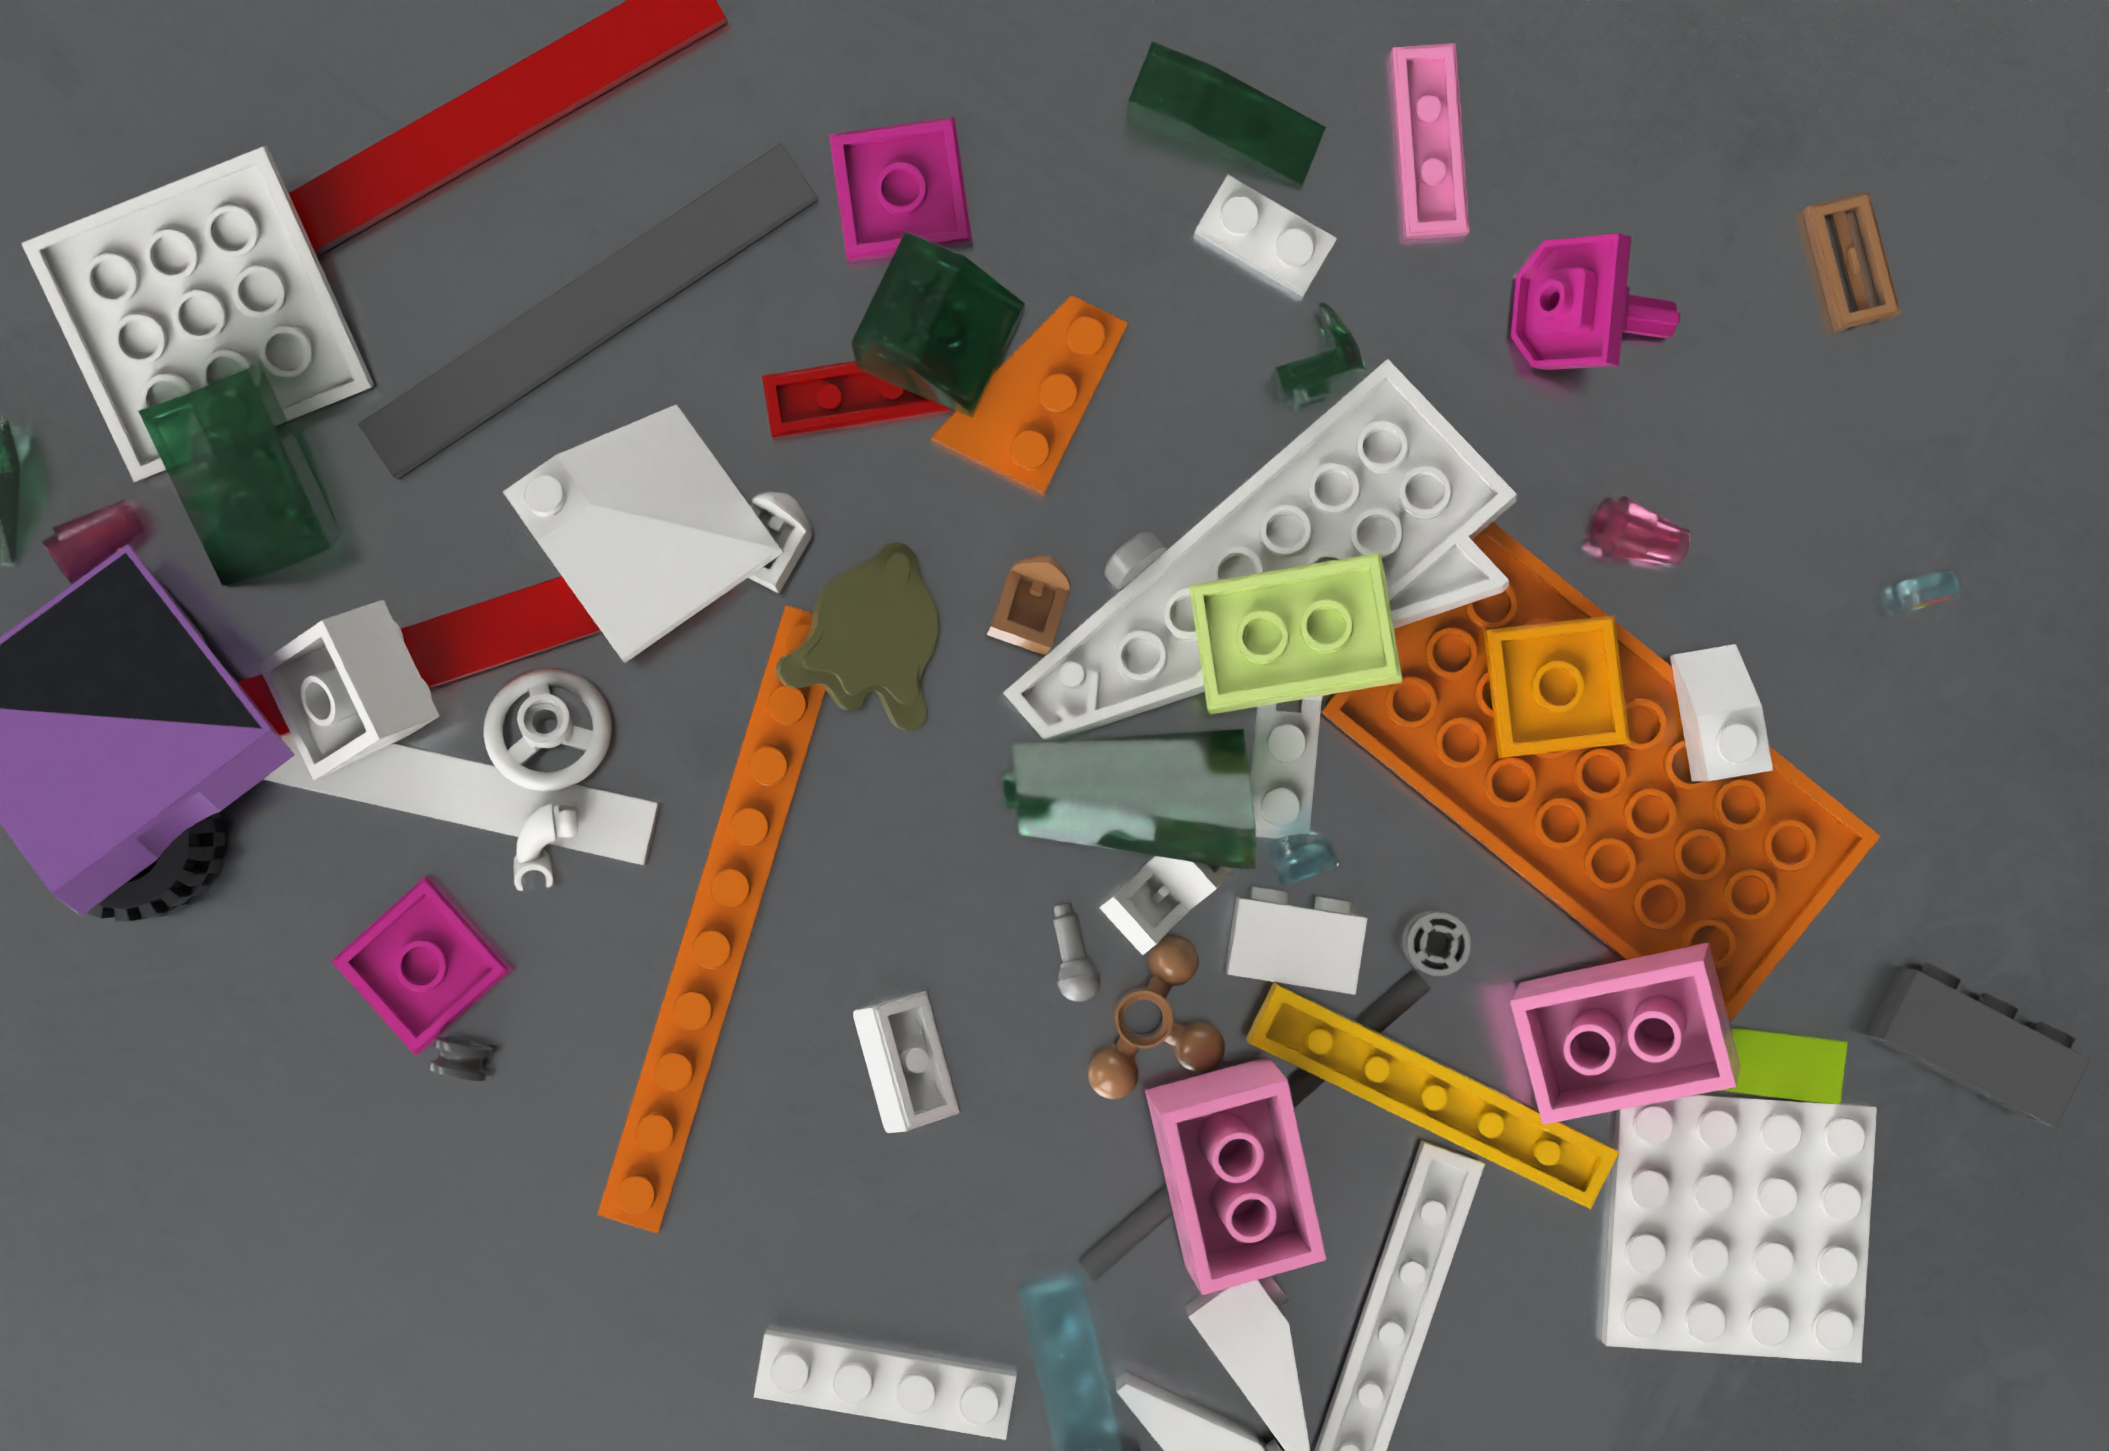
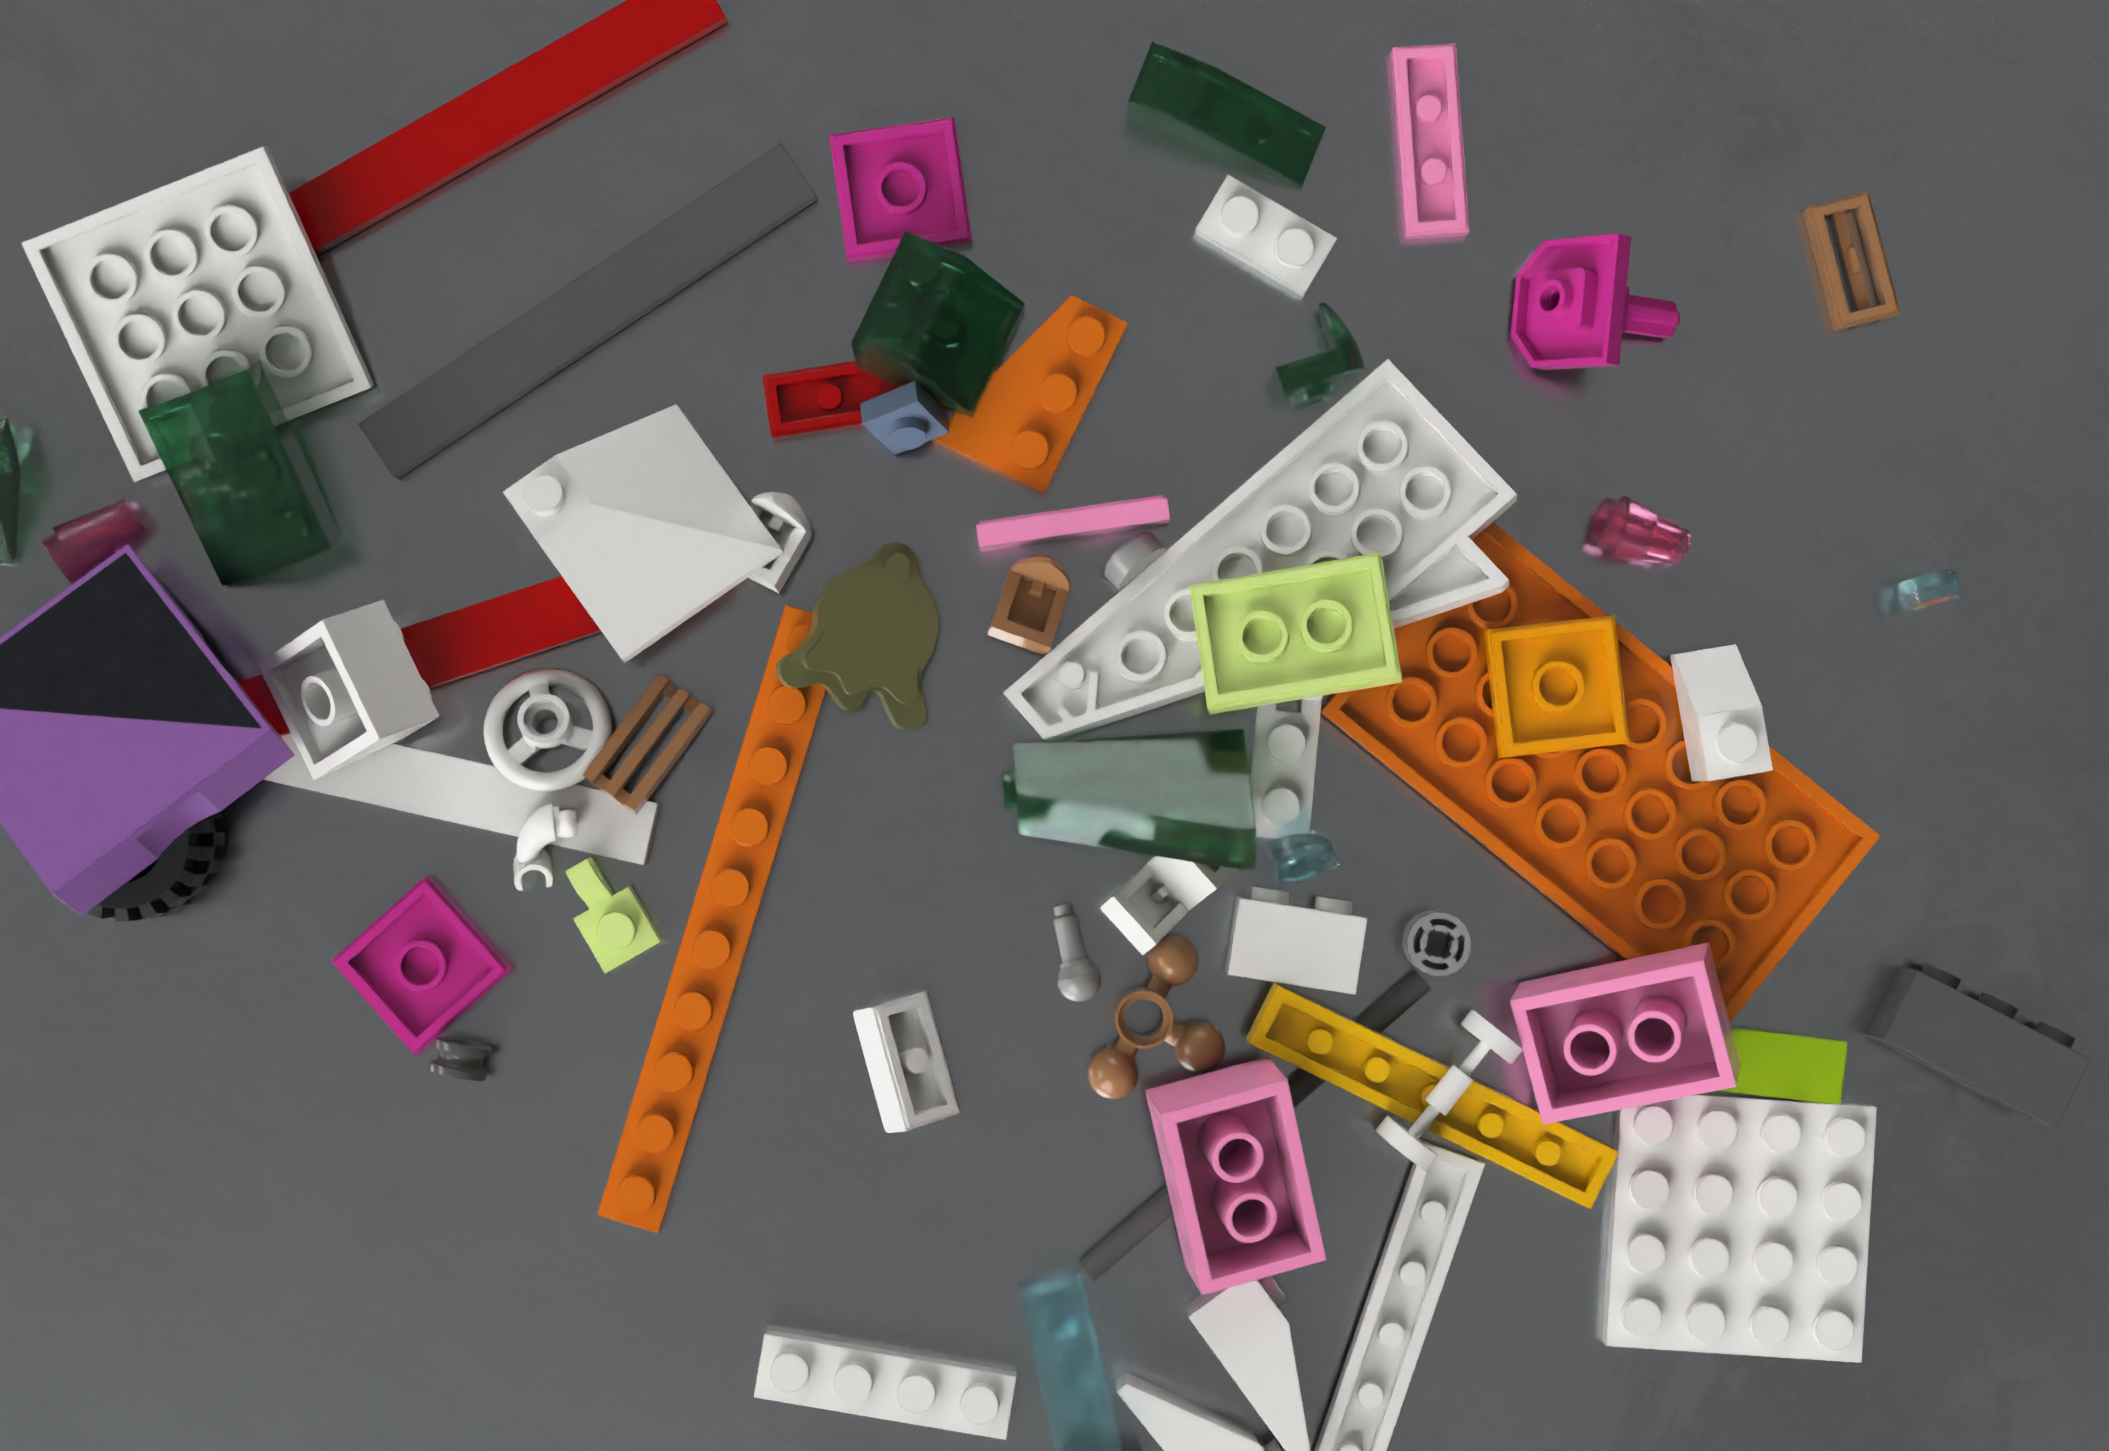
none -> yellowish green plate [565,856,663,973]
none -> medium nougat tile [583,673,712,815]
none -> sand blue plate [860,381,950,455]
none -> bright pink tile [976,495,1170,552]
none -> white wheel [1375,1009,1523,1171]

